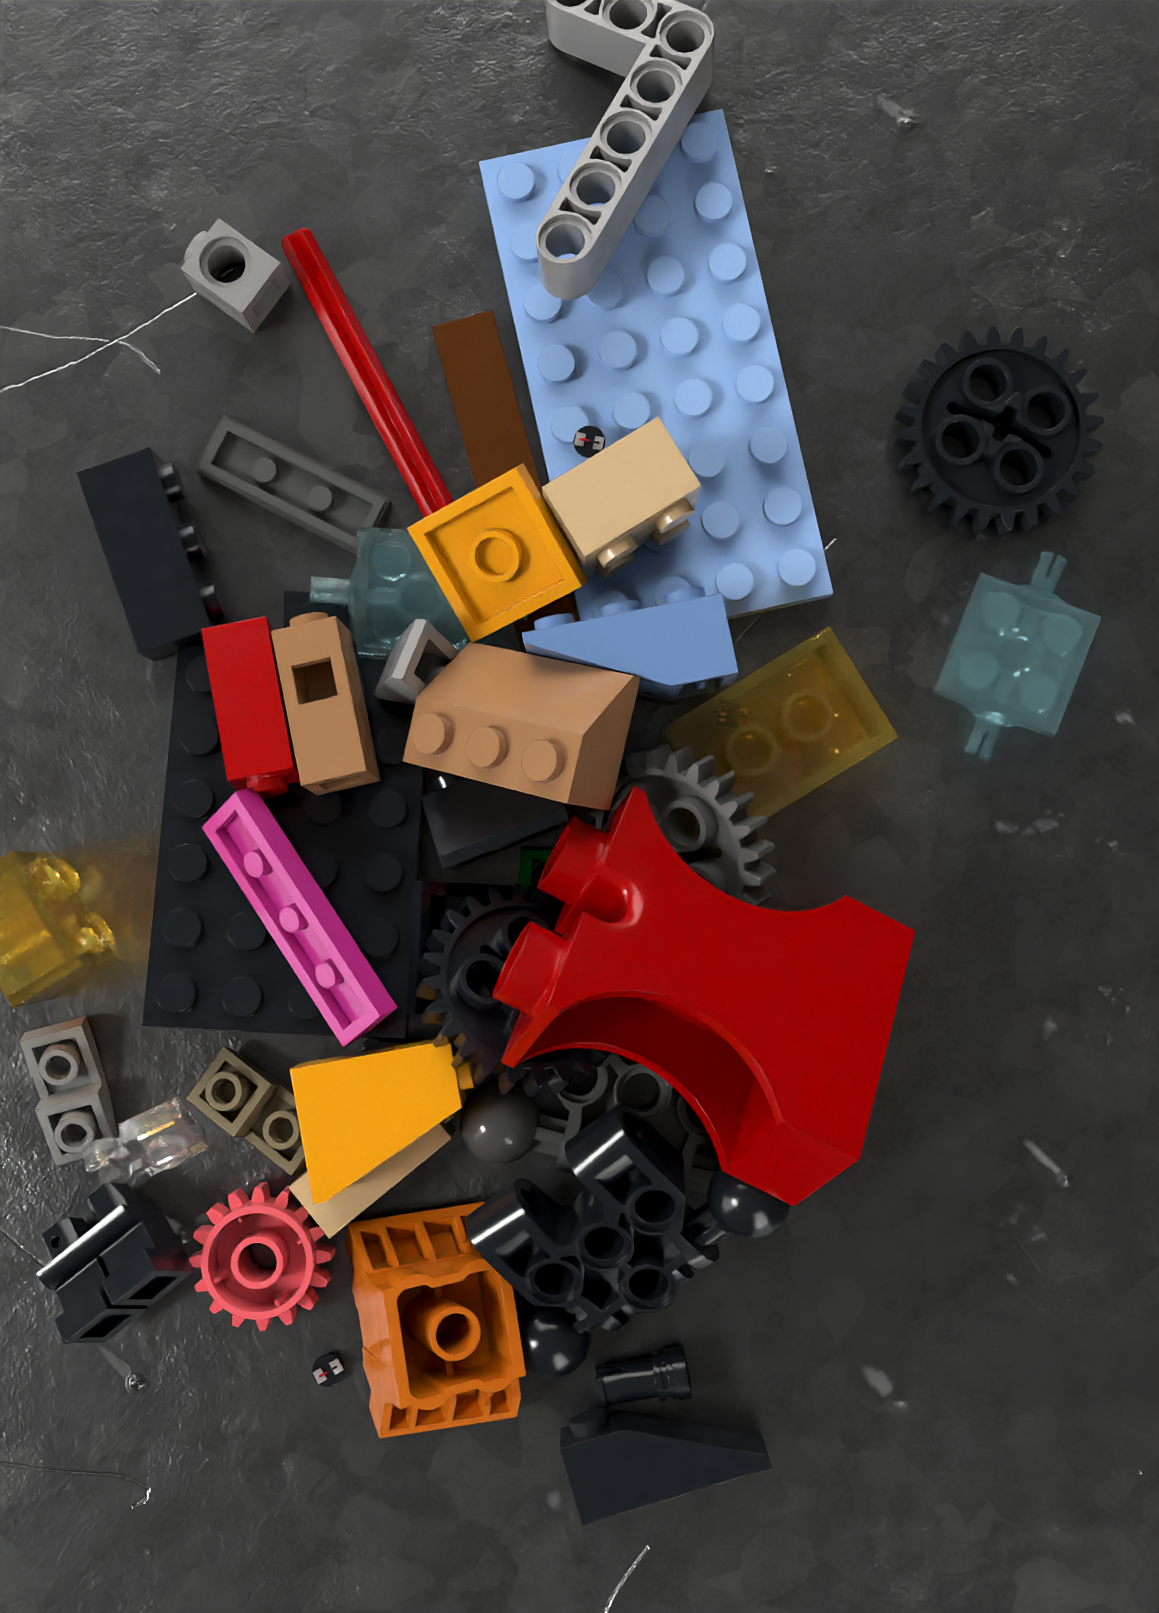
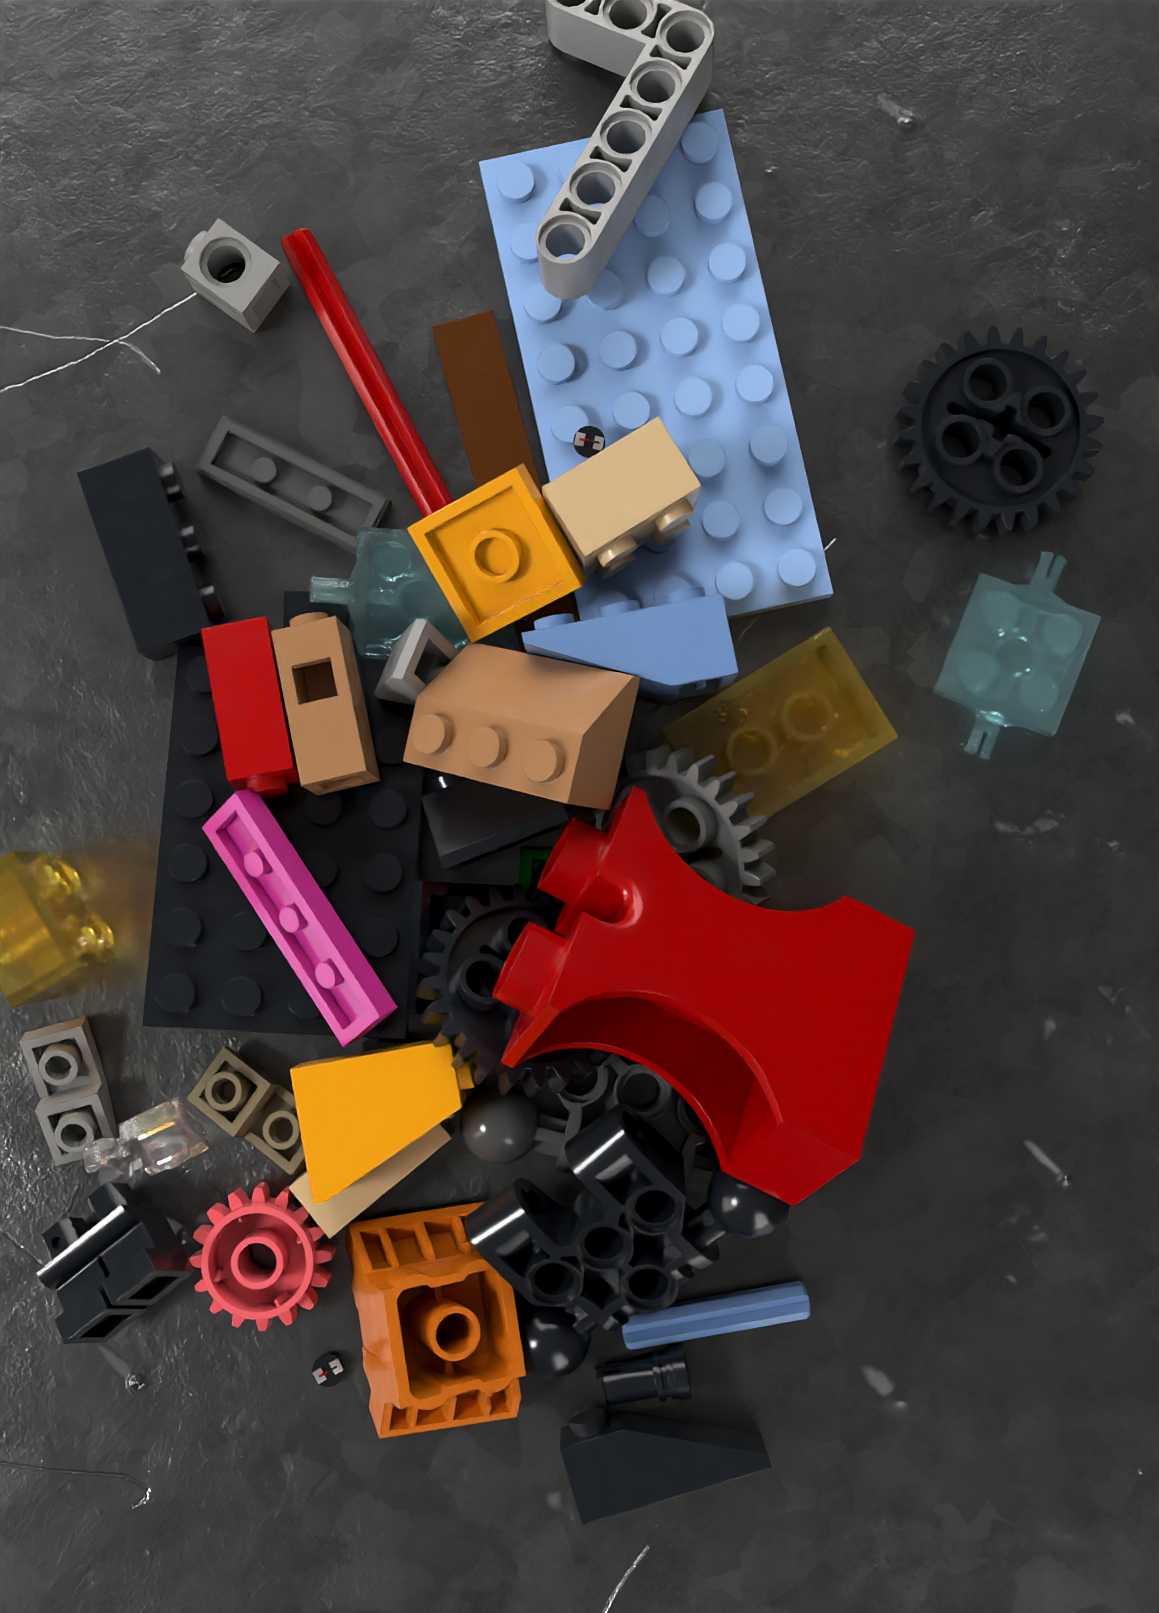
none -> medium blue axle [622,1281,811,1350]

